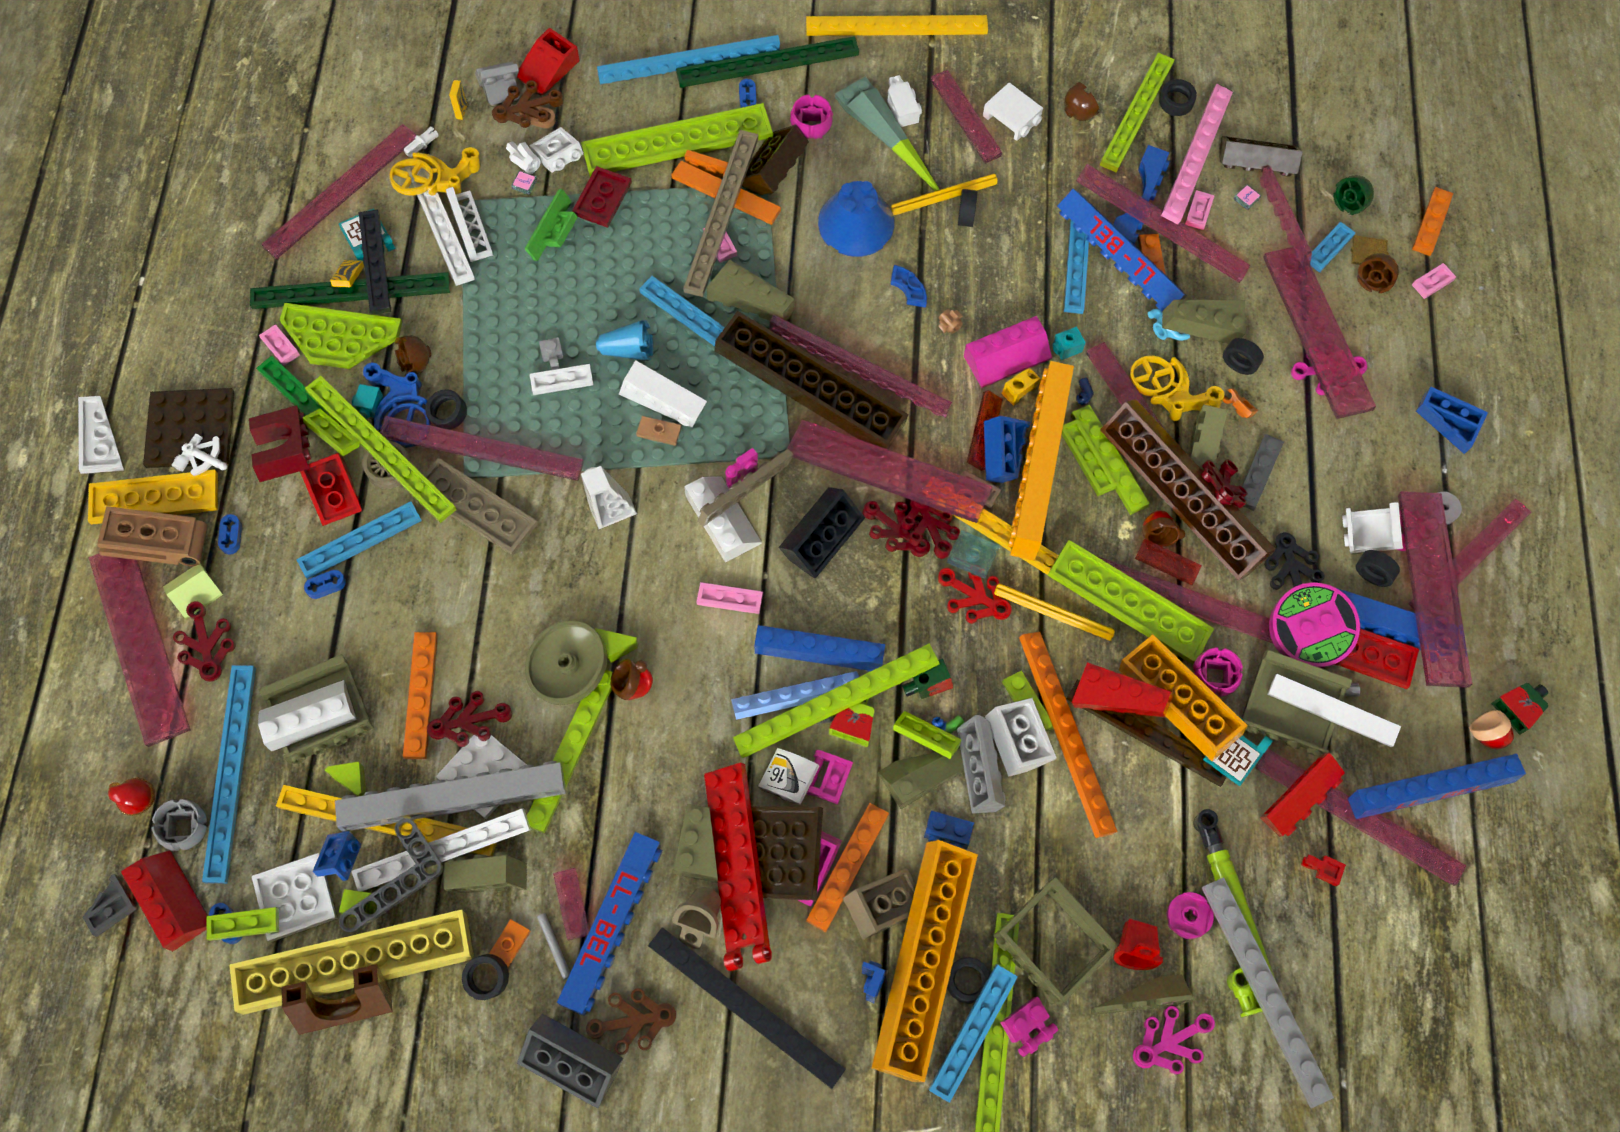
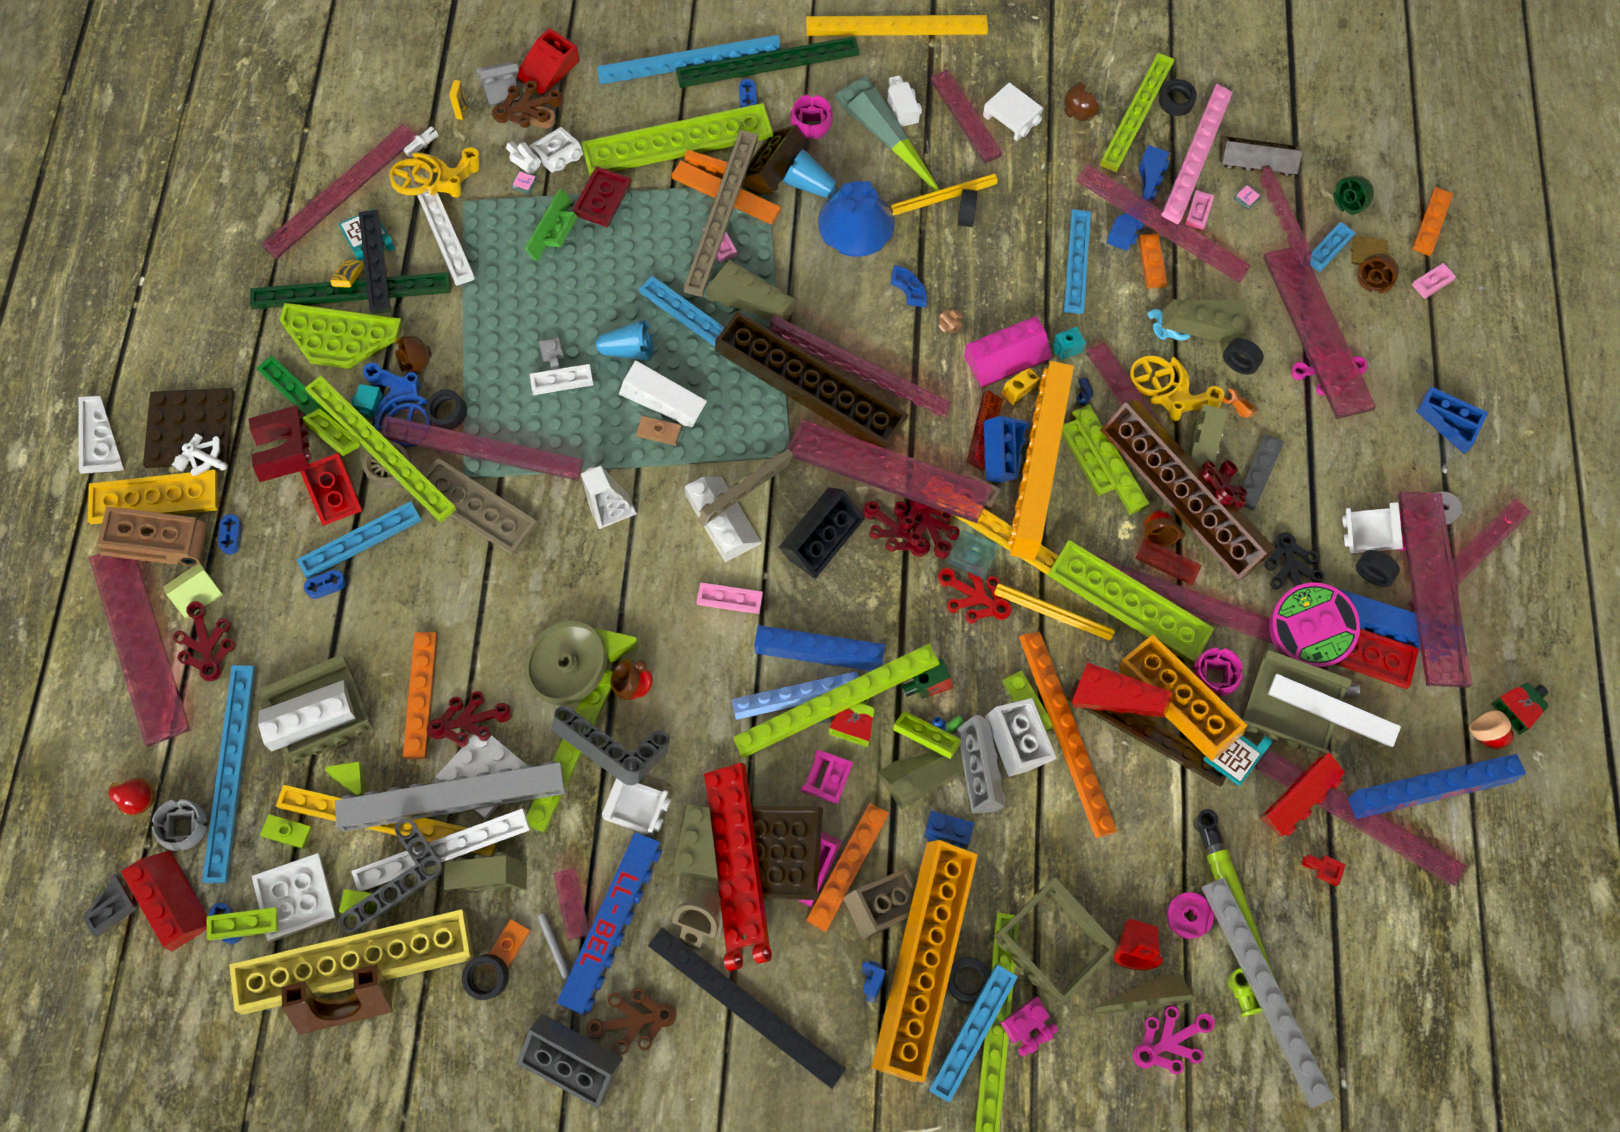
bright pink plate [259,324,300,366] -> none
blue bracket [312,831,361,881] -> none
white fence [446,187,493,262] -> none
dark pink plate [725,448,758,489] -> none
white slope [758,748,819,805] -> none
blue brick [1057,188,1187,312] -> none
none -> lime plate [260,814,312,849]
none -> dark grey beam [552,706,670,785]
none -> white panel [602,778,671,837]
none -> dark azure cone [783,149,838,198]

